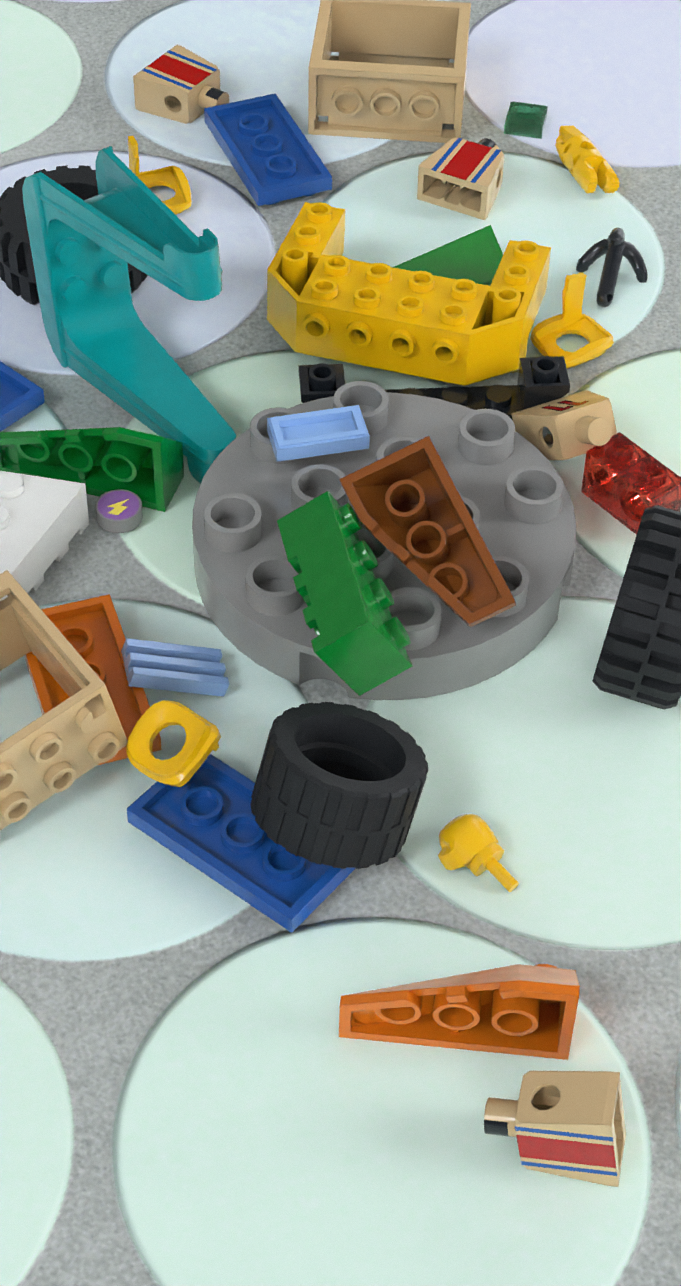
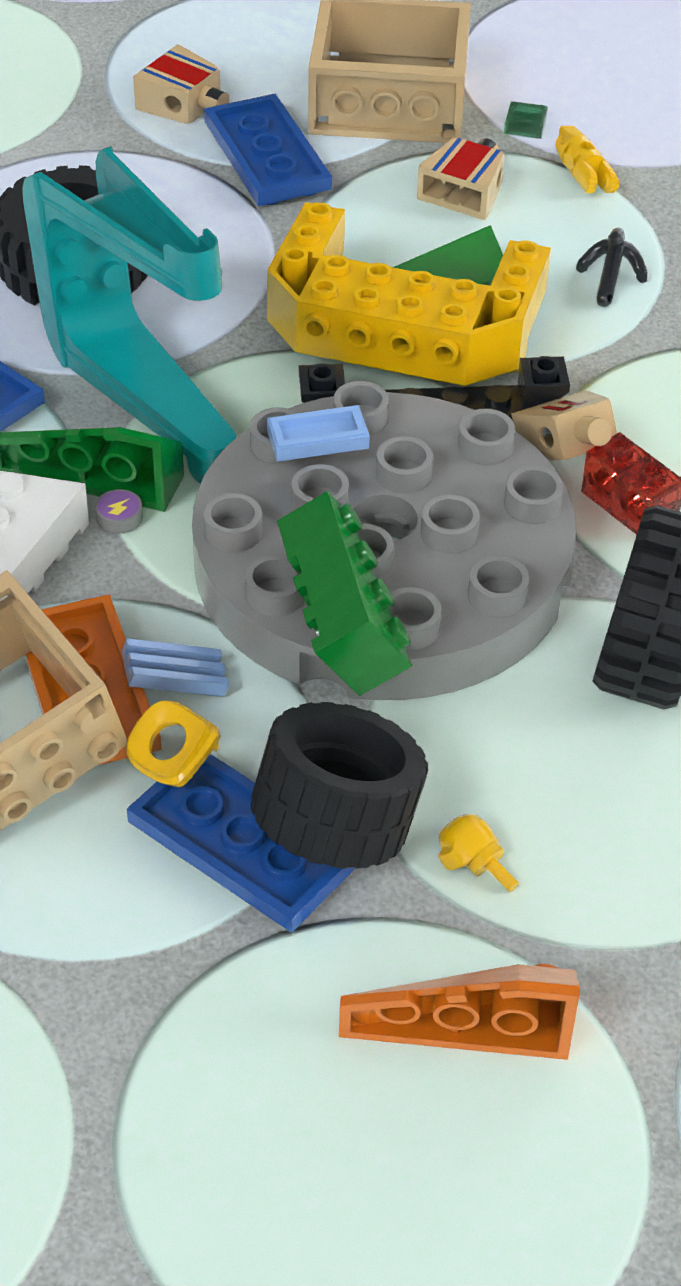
yellow piece [128,136,192,214] -> none
dark orange wedge [339,436,516,628] -> none
tan torso [484,1071,626,1187] -> none
yellow piece [530,272,614,368] -> none

